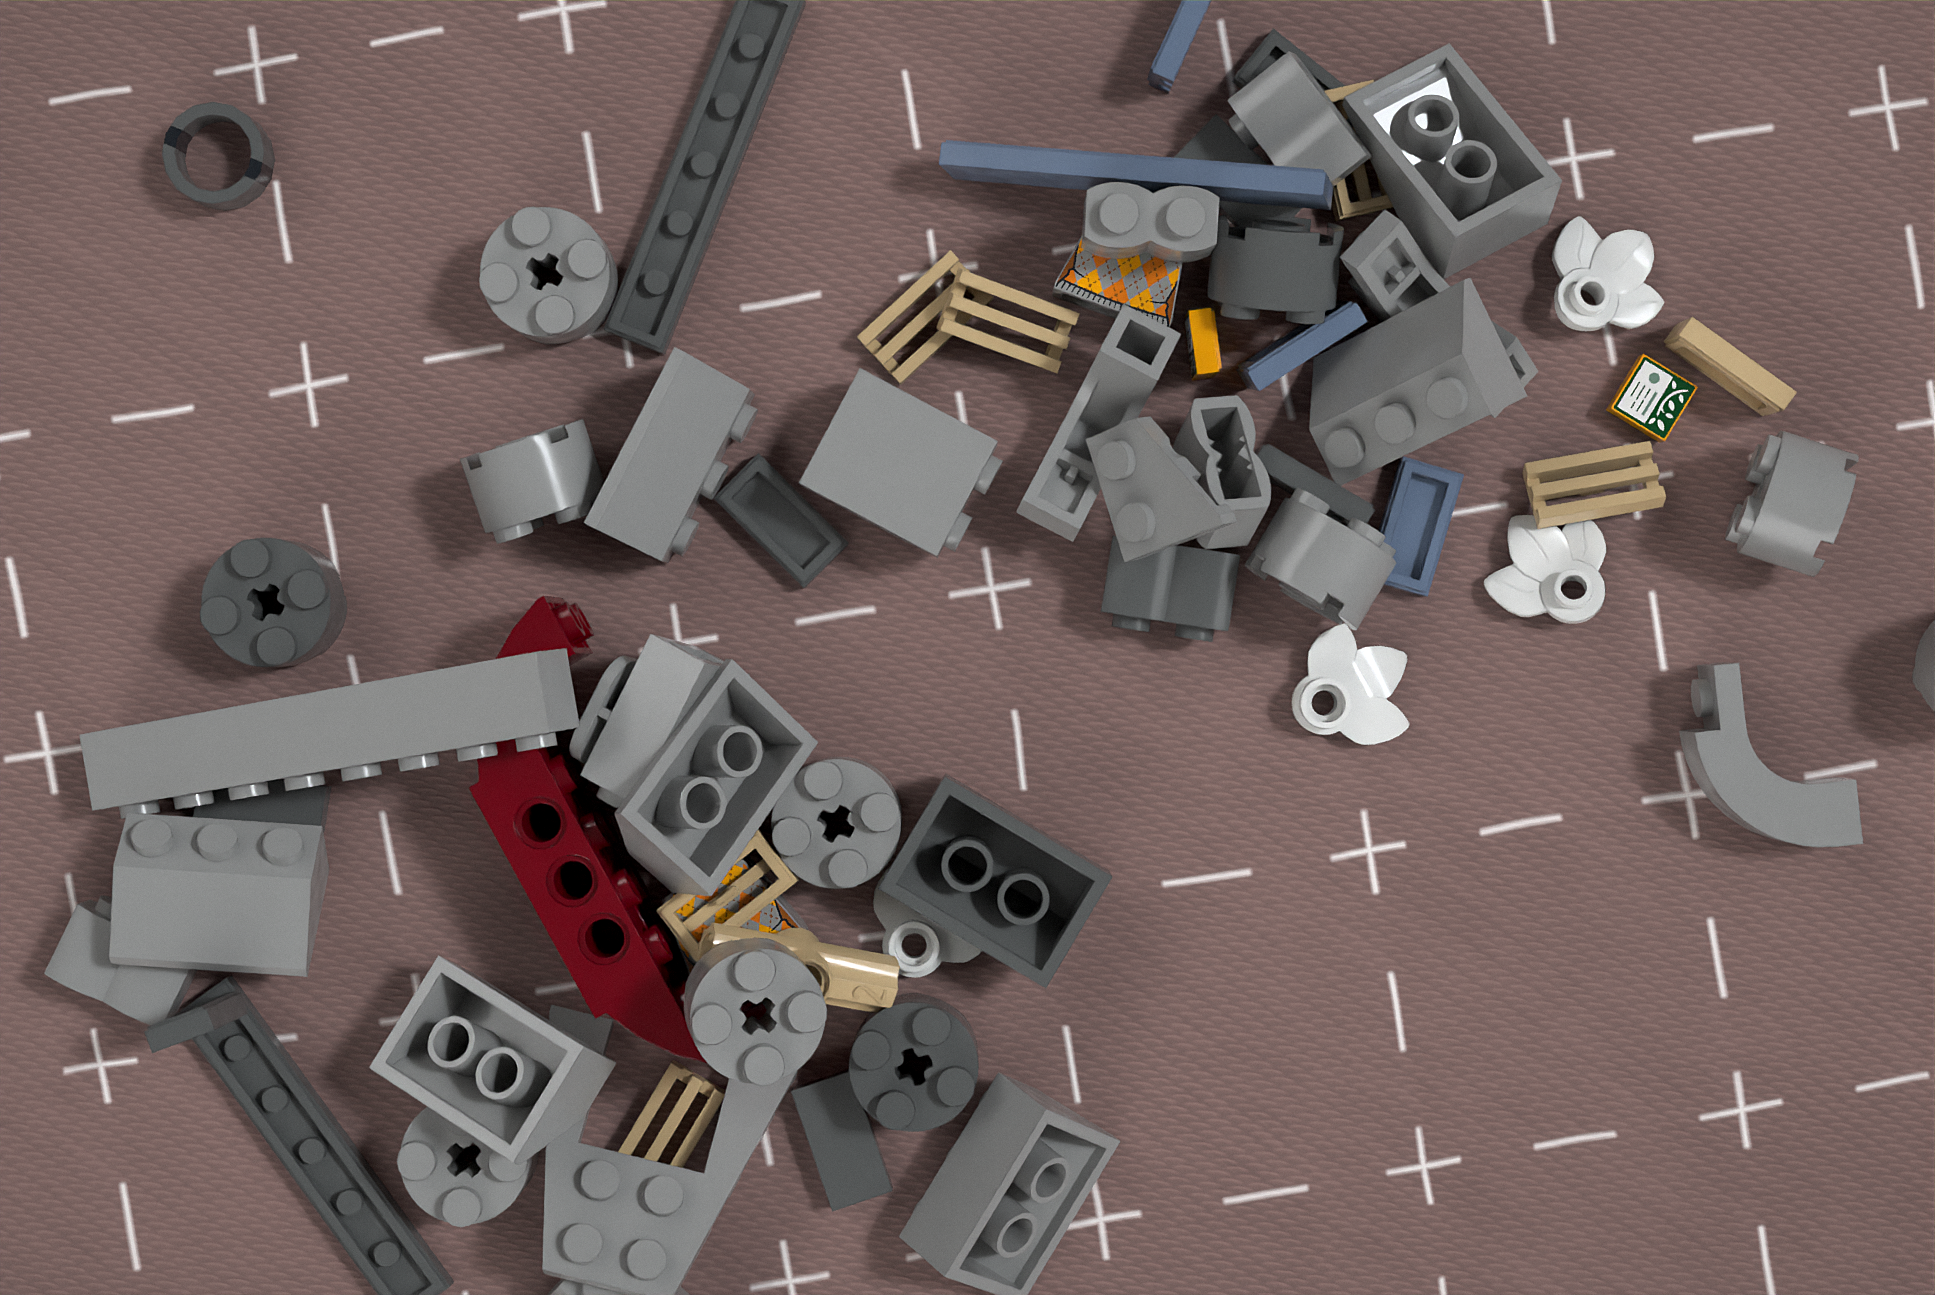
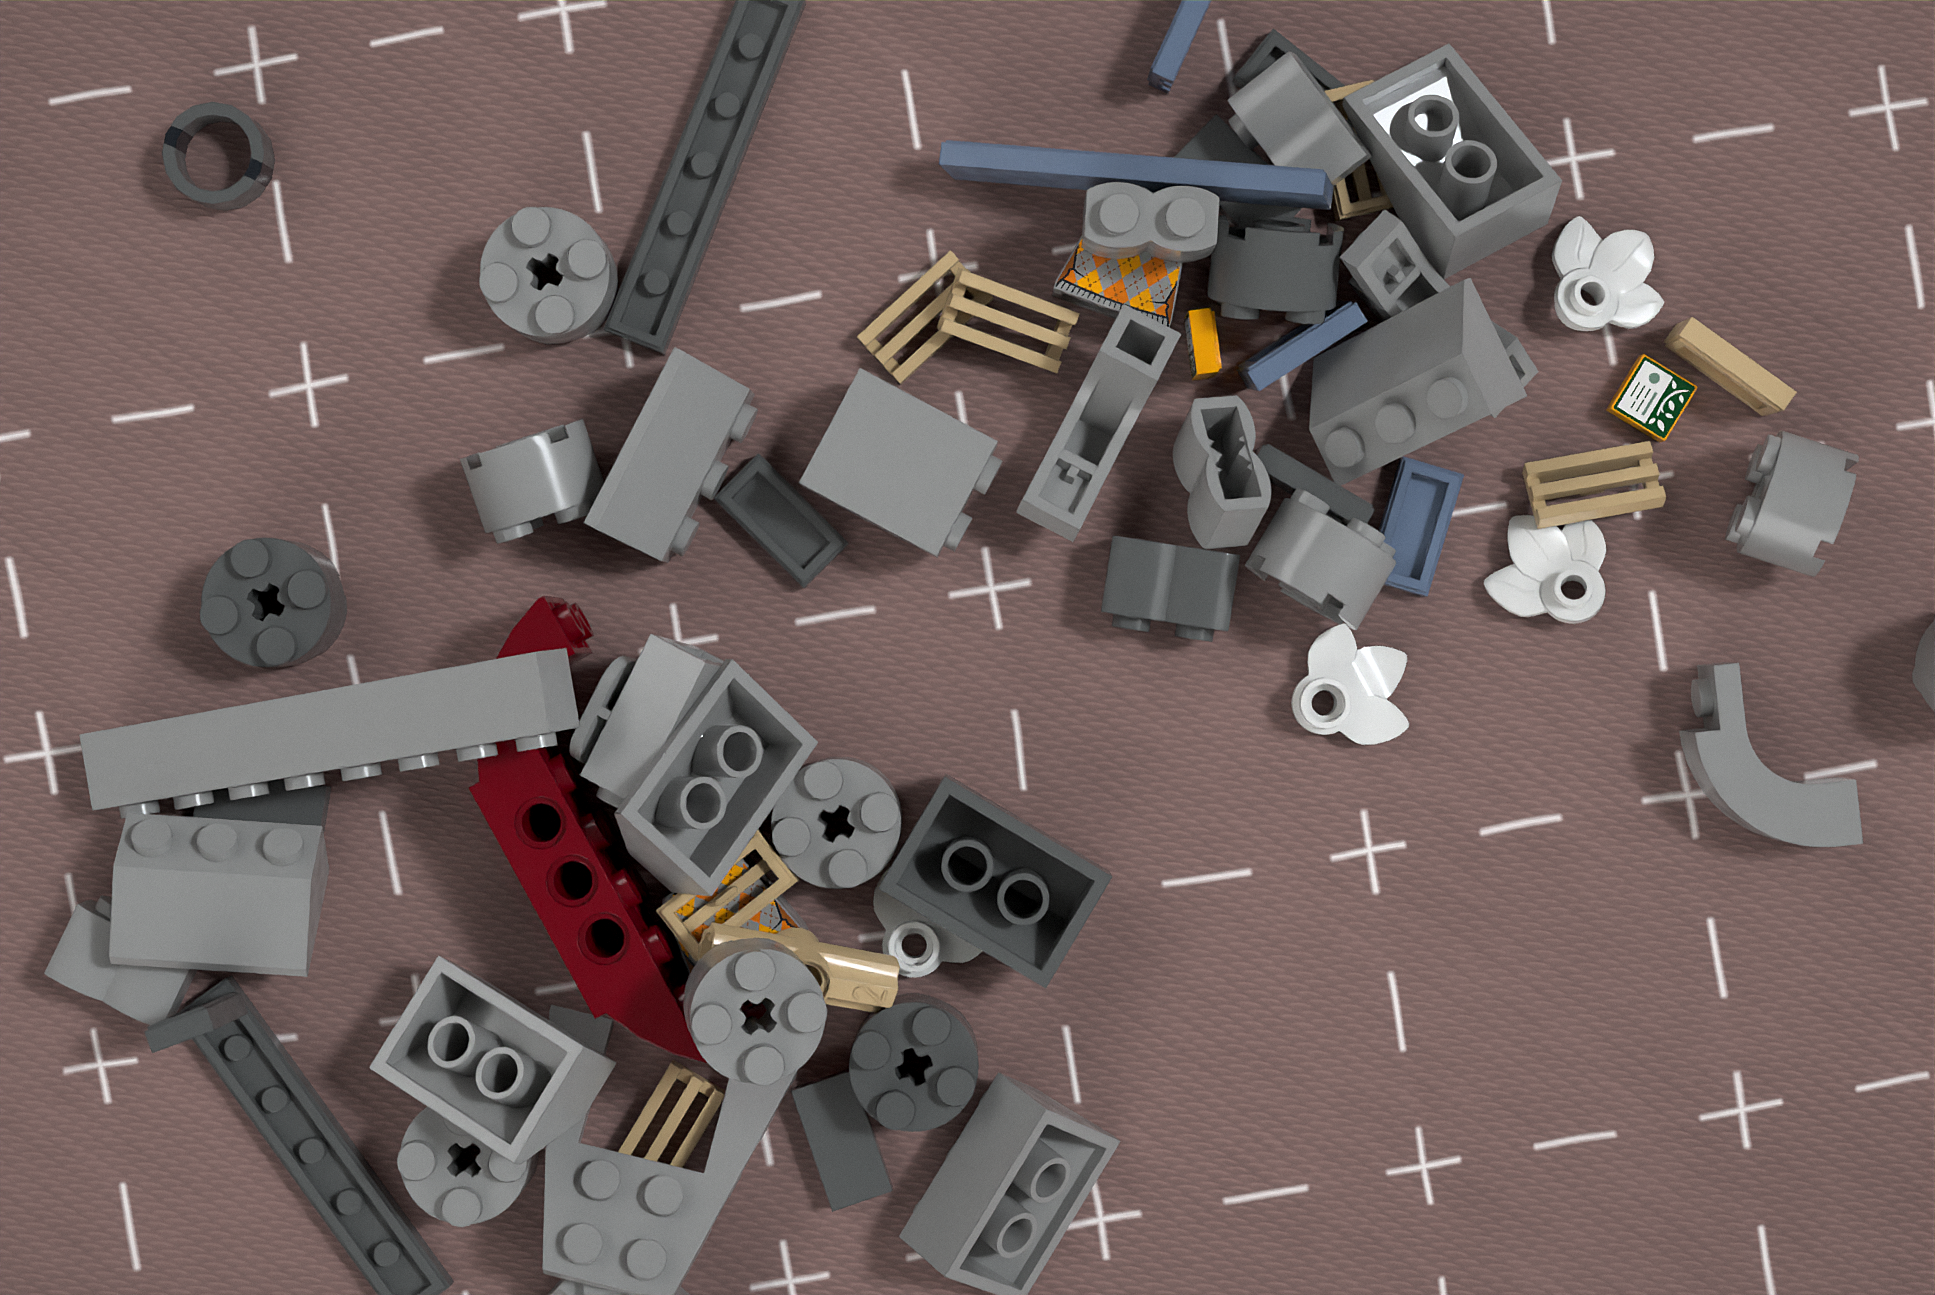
light grey wing [1086,416,1237,562] -> none

